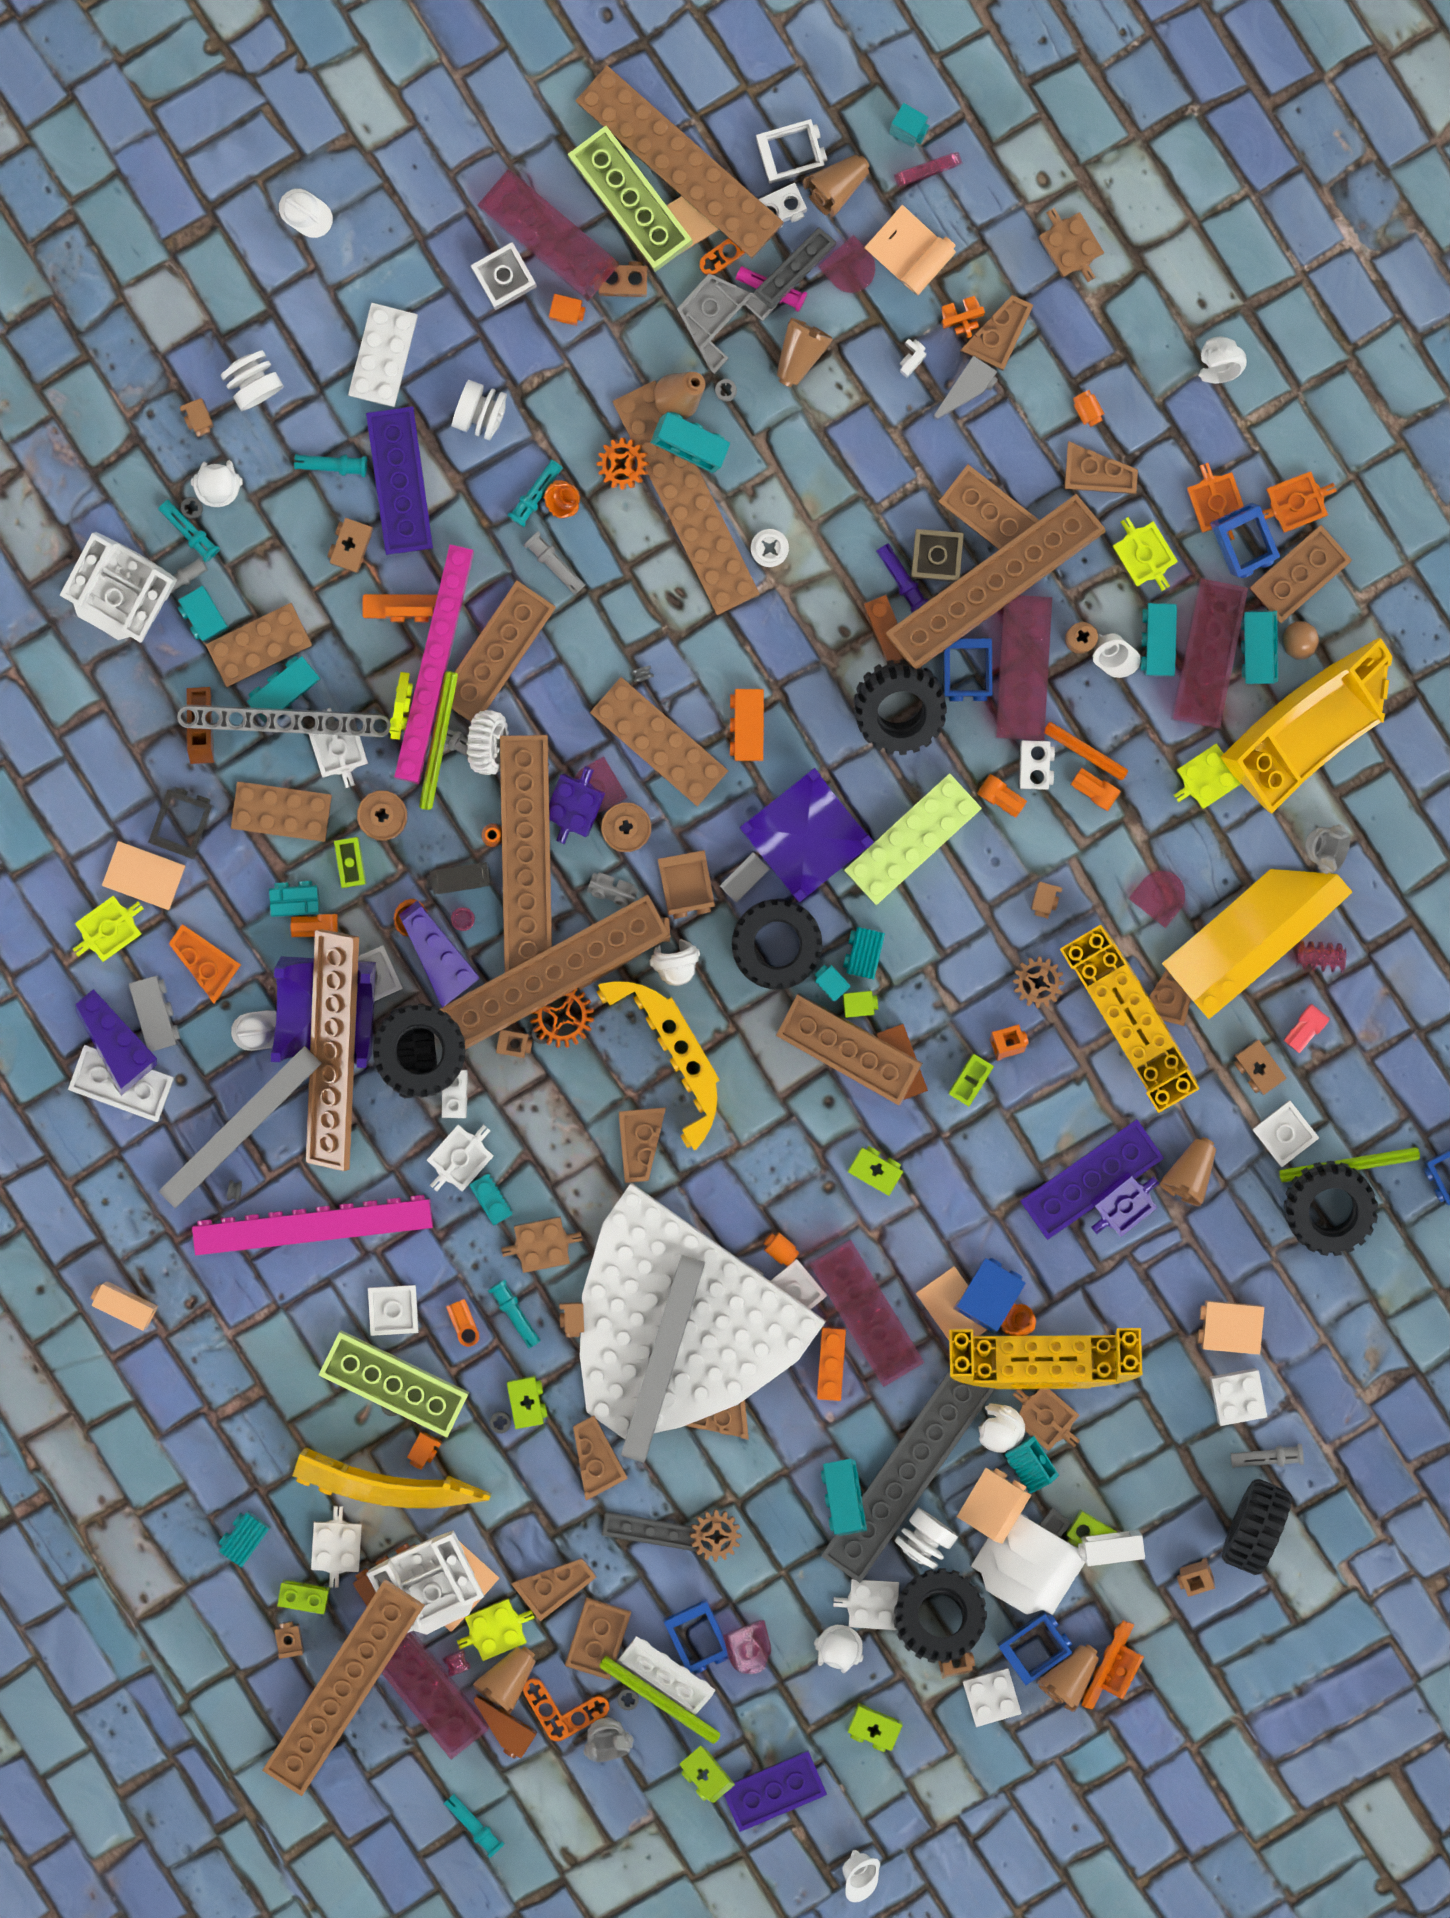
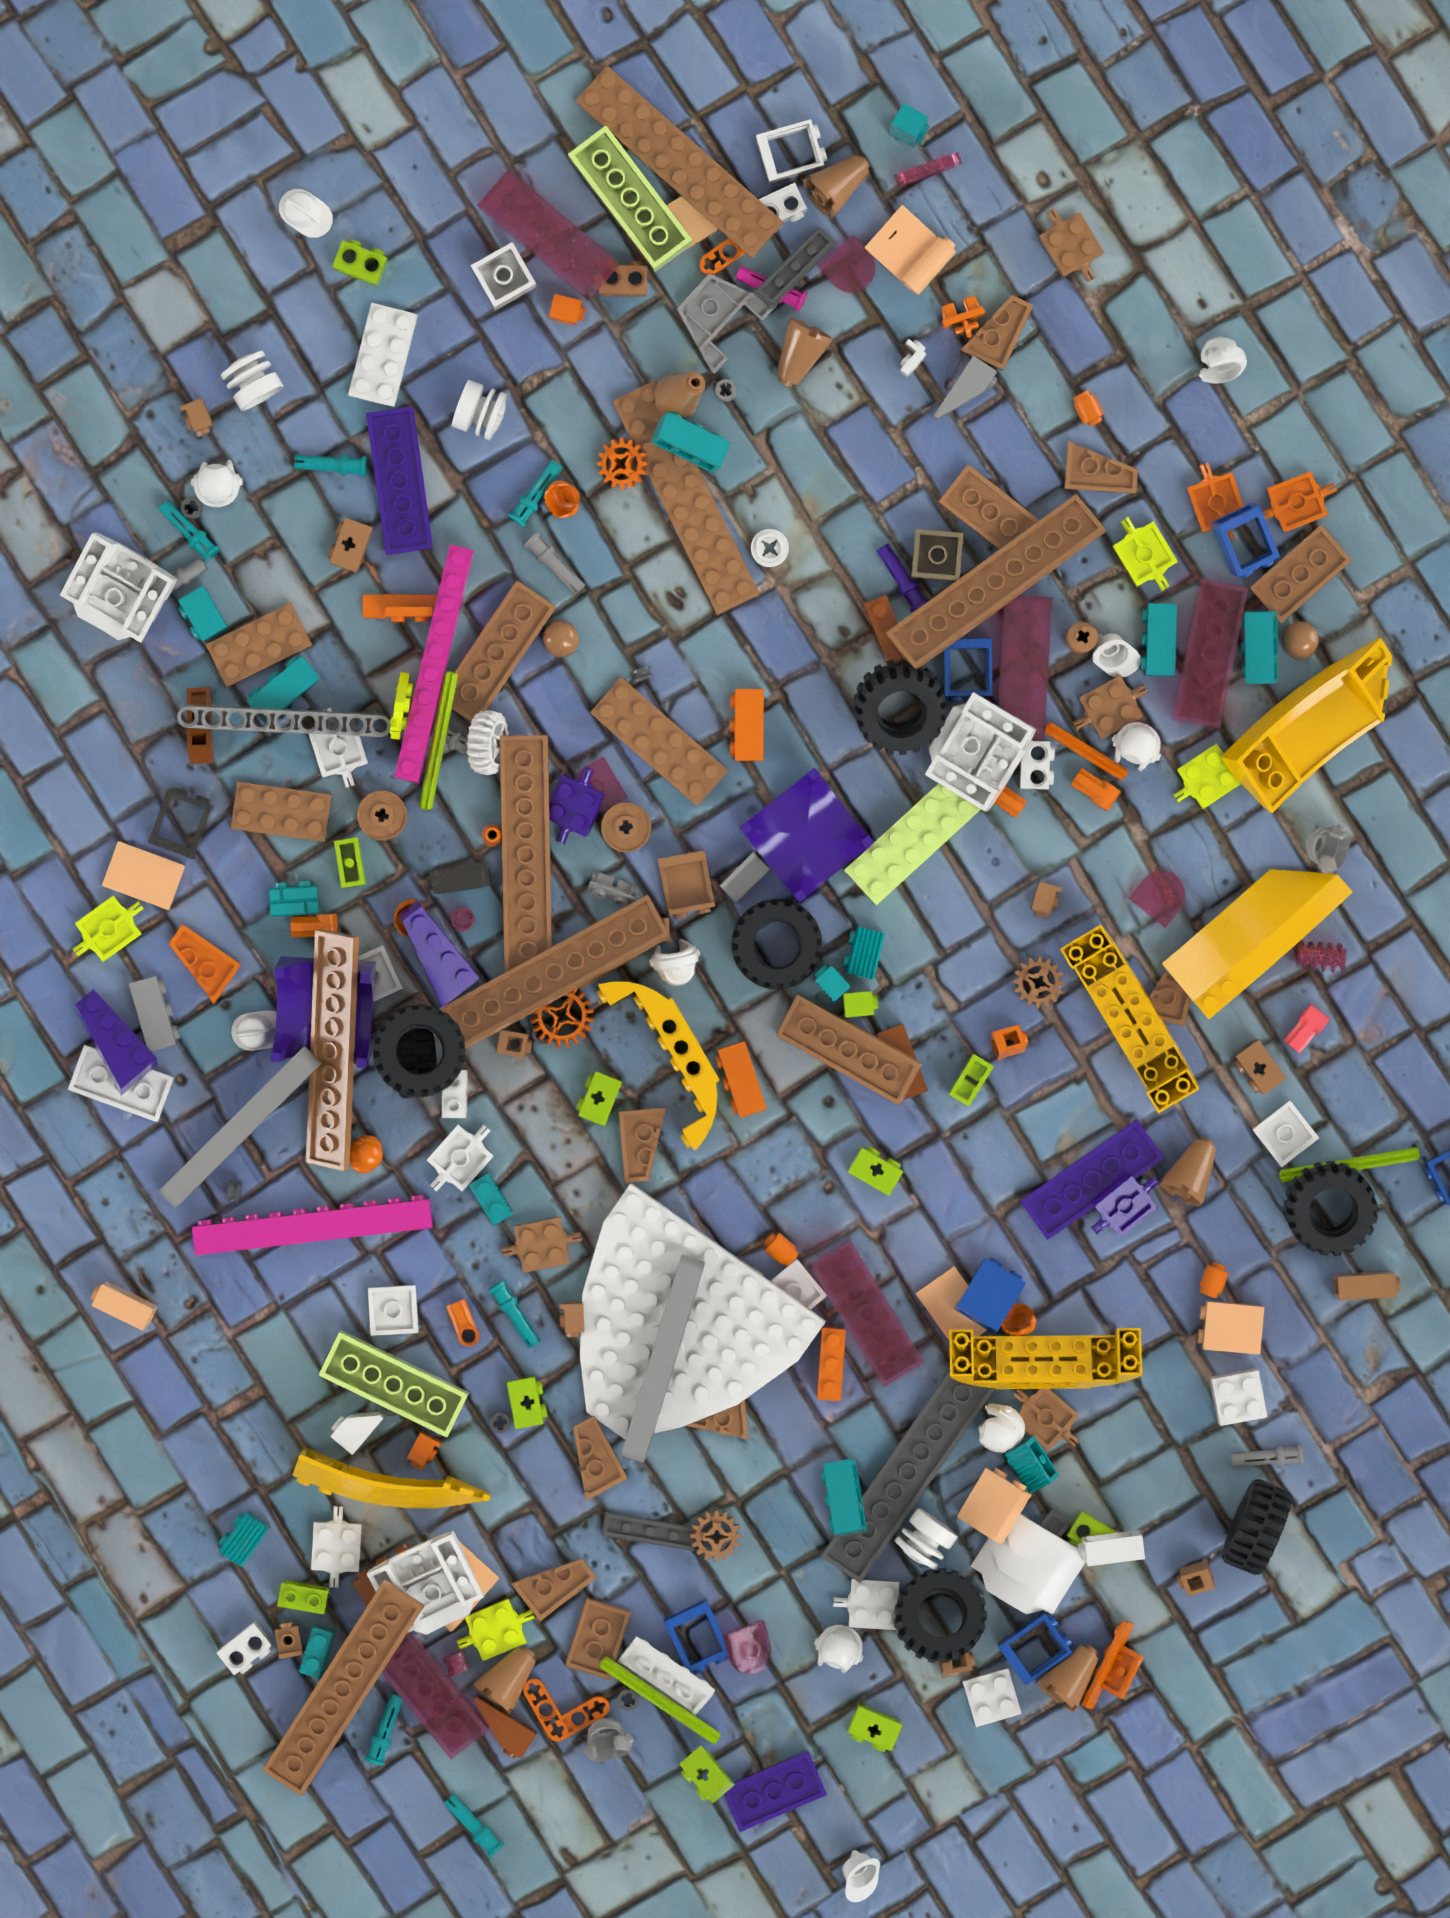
none -> white brick [217,1620,273,1675]
none -> teal brick [299,1624,336,1679]
none -> white slope [330,1411,386,1455]
none -> lime brick [332,239,388,287]
none -> orange hair [350,1135,383,1174]
none -> teal pin [364,1692,404,1766]
none -> medium nougat hair [542,619,579,658]
none -> lime brick [576,1071,622,1126]
none -> orange brick [715,1041,767,1118]
none -> white slope [925,692,1036,812]
none -> medium nougat plate [1072,675,1148,740]
none -> white helmet [1112,722,1161,772]
none -> orange brick [1199,1262,1229,1299]
none -> medium nougat brick [1332,1270,1400,1301]

